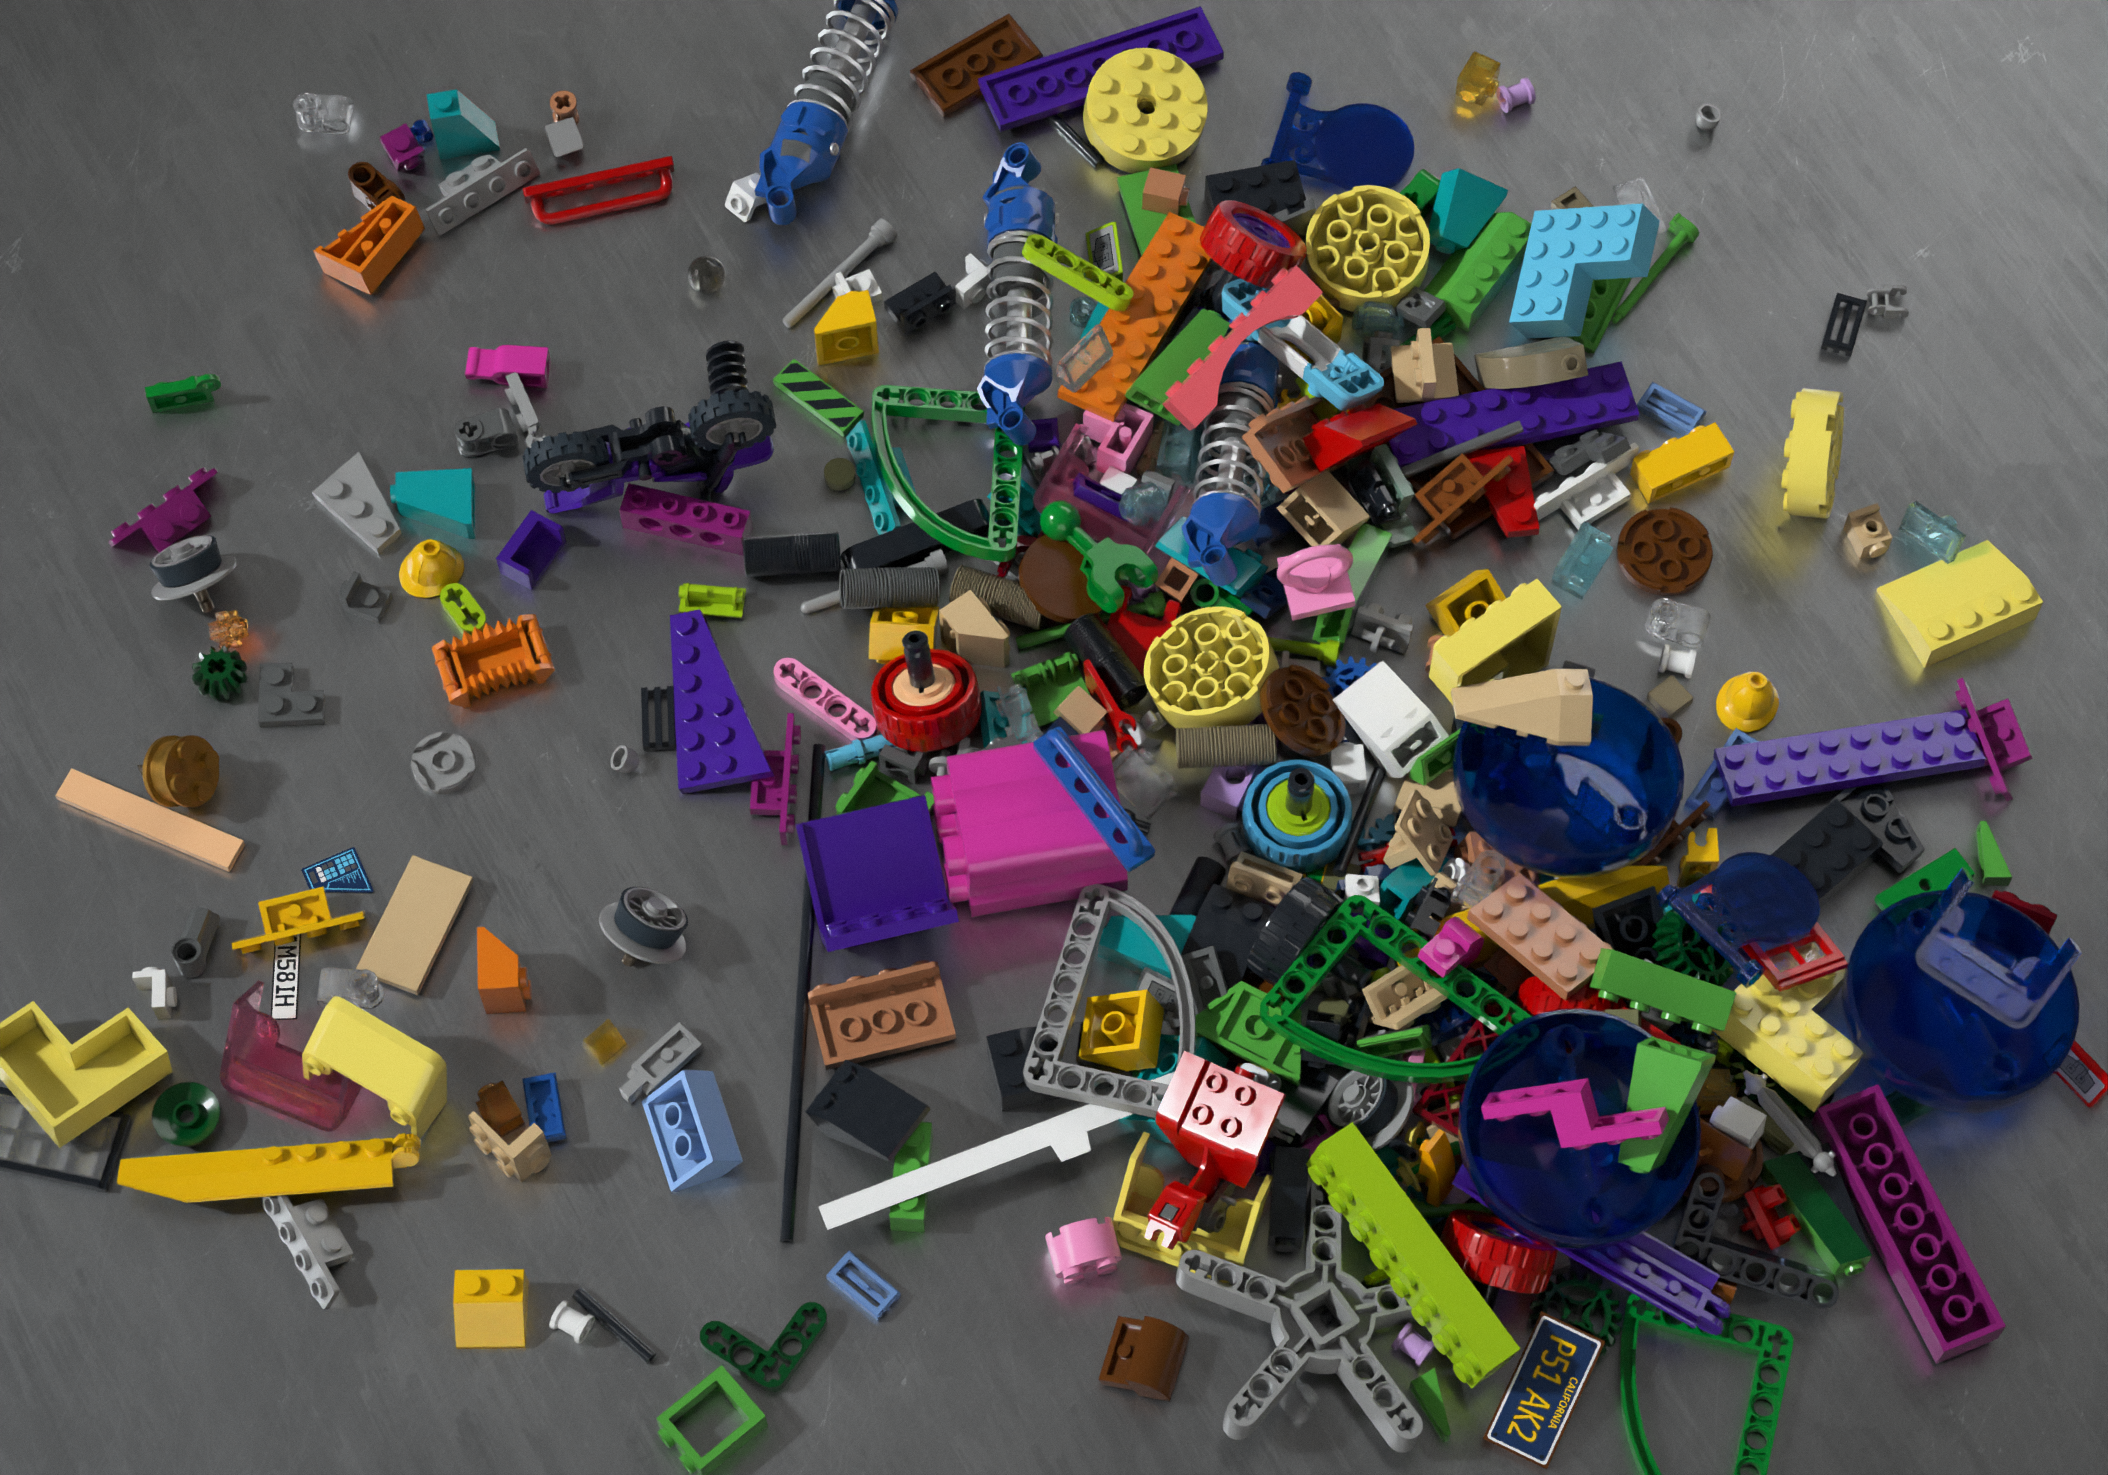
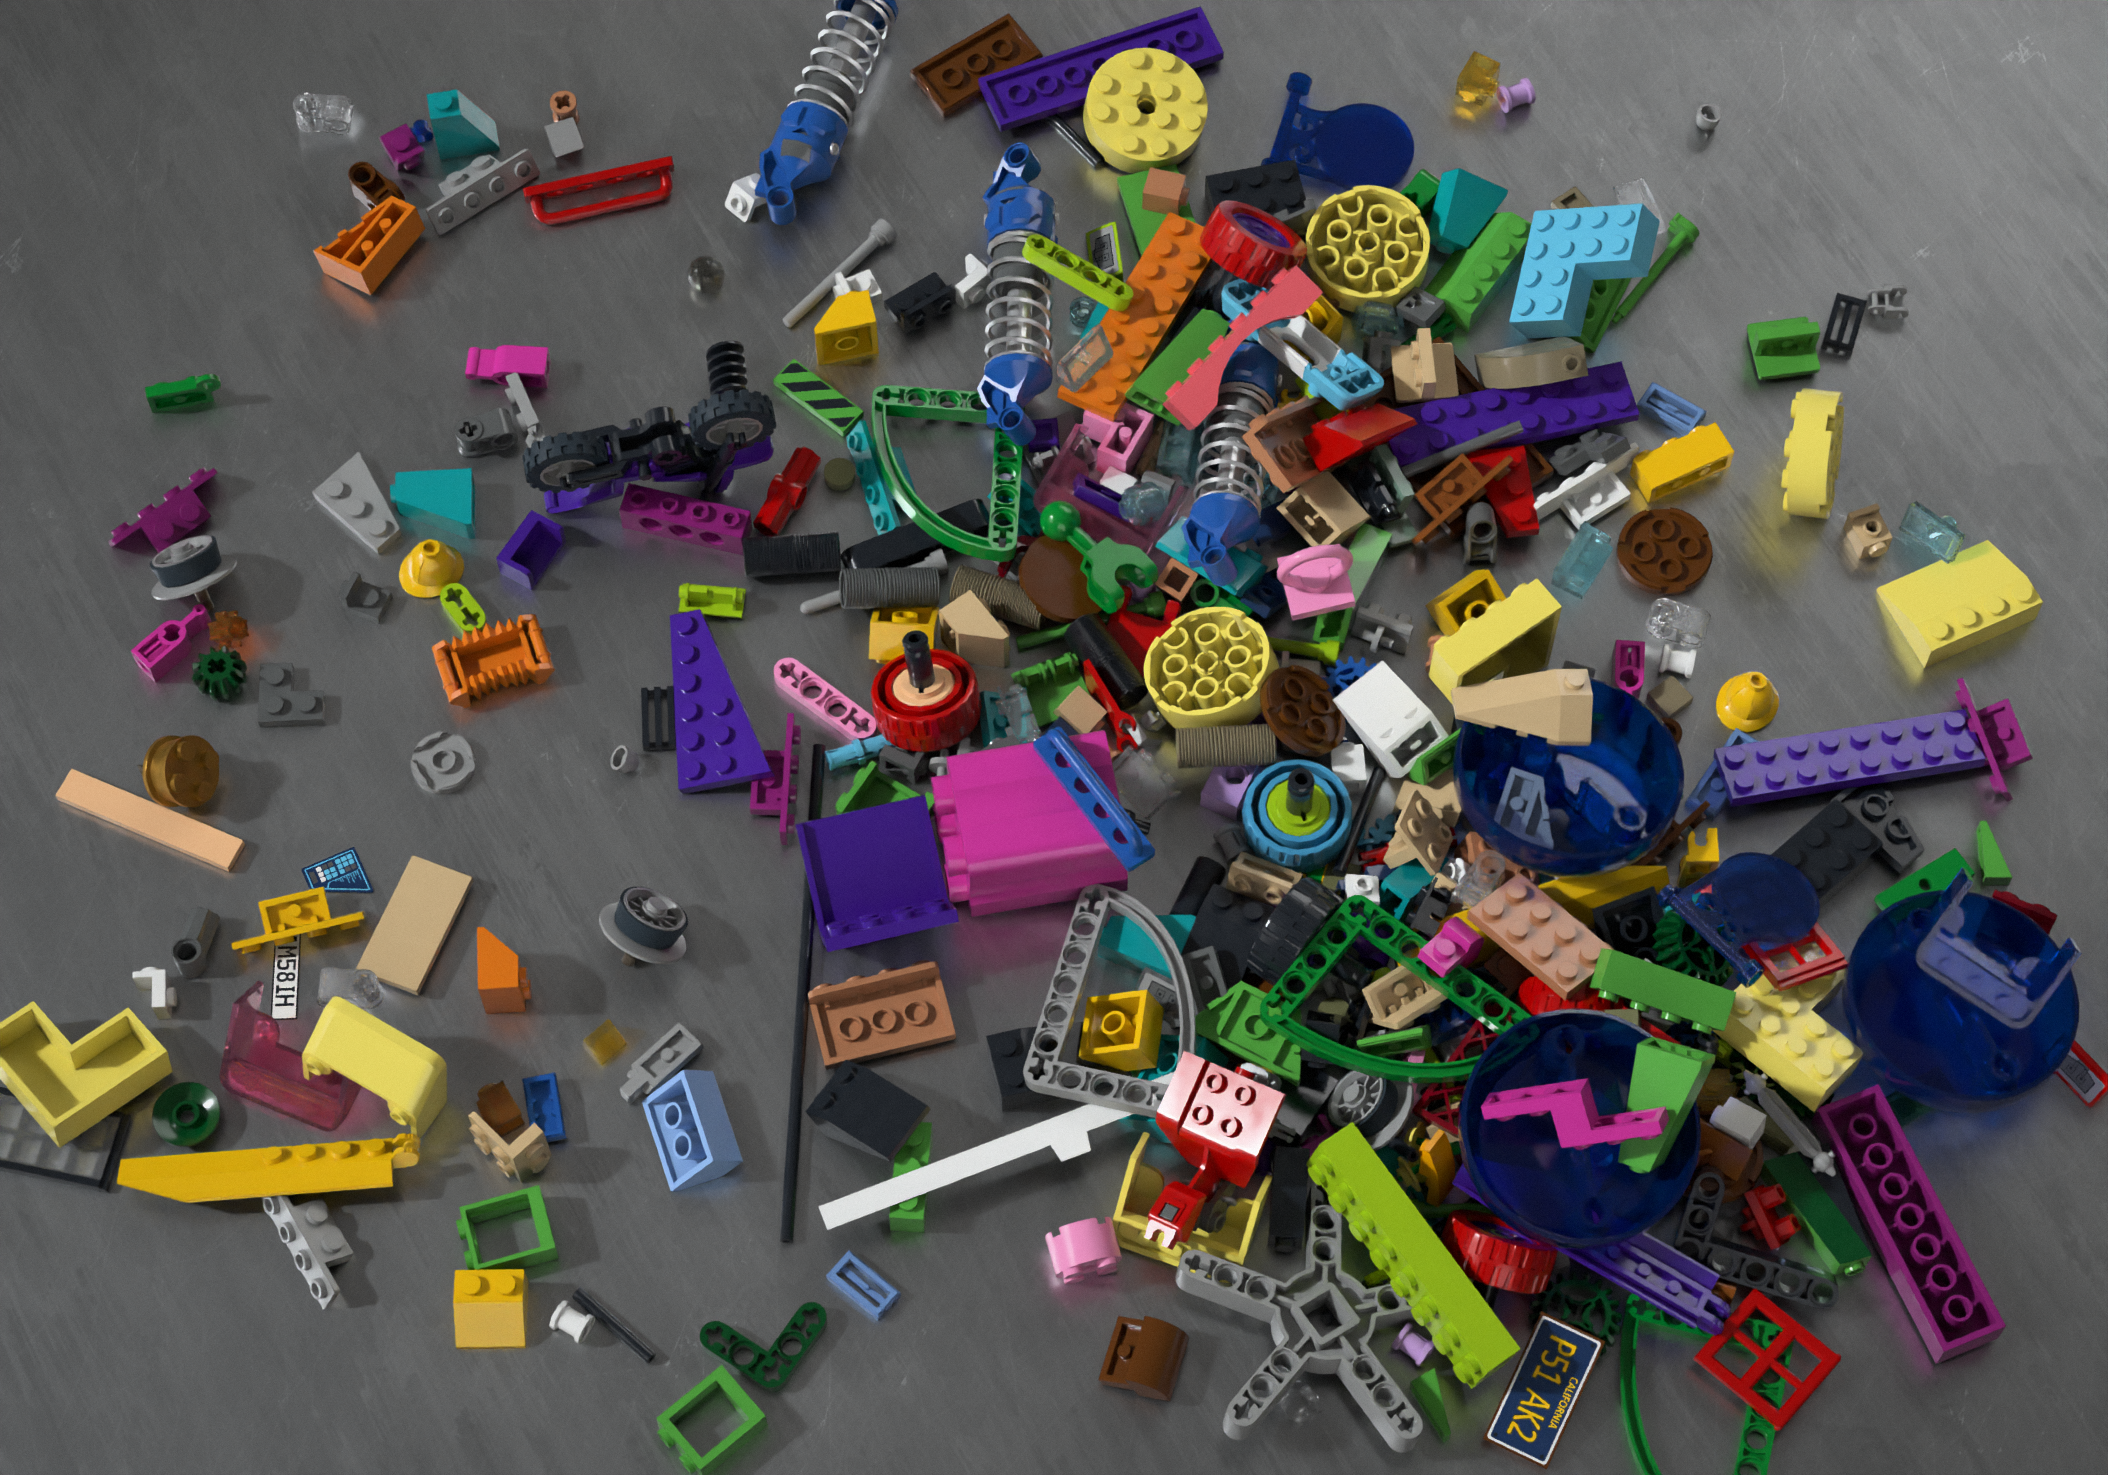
none -> dark pink piece [131,603,212,682]
none -> bright green window [456,1185,559,1270]
none -> red piece [753,446,821,537]
none -> dark grey piece [1463,502,1498,564]
none -> sand blue wing [1490,767,1554,851]
none -> dark pink piece [1611,640,1645,730]
none -> red window [1693,1288,1841,1431]
none -> bright green bracket [1747,317,1820,380]

